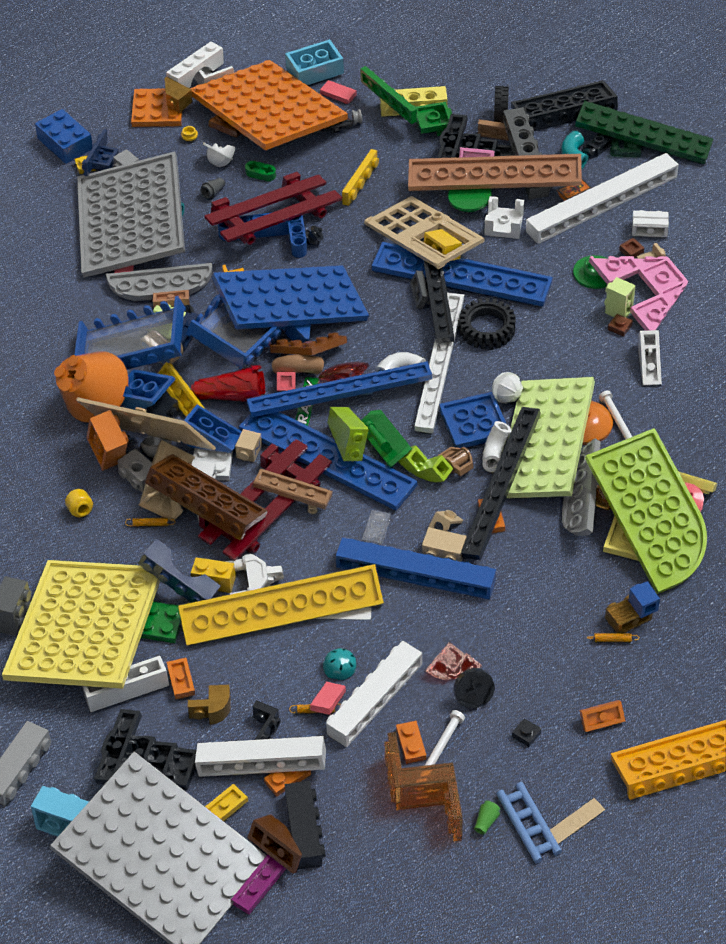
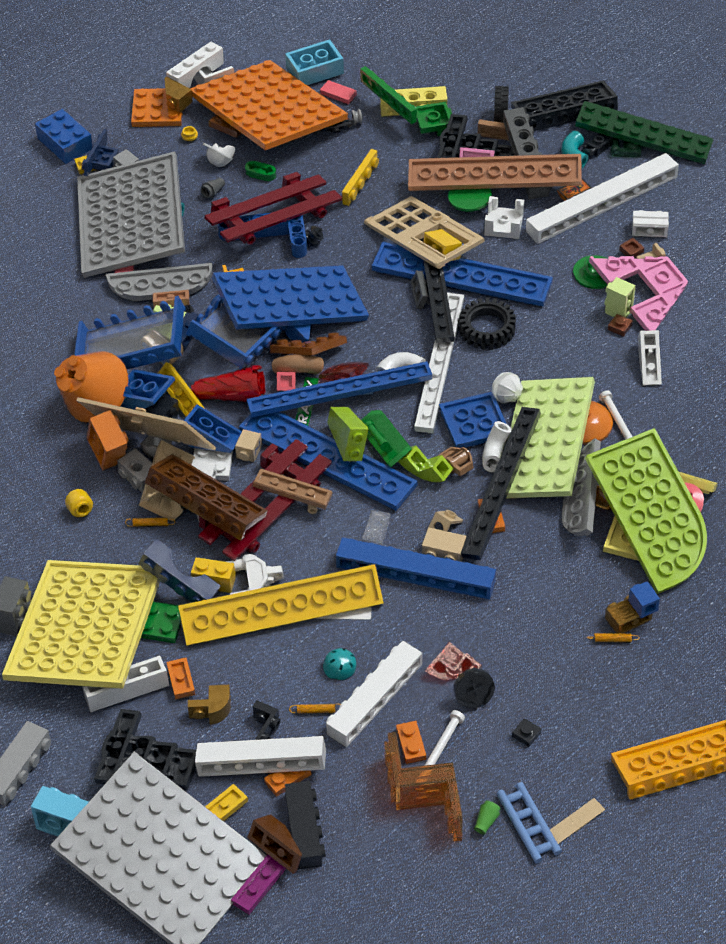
coral tile [310,682,346,715] -> none
orange plate [579,700,625,732] -> none

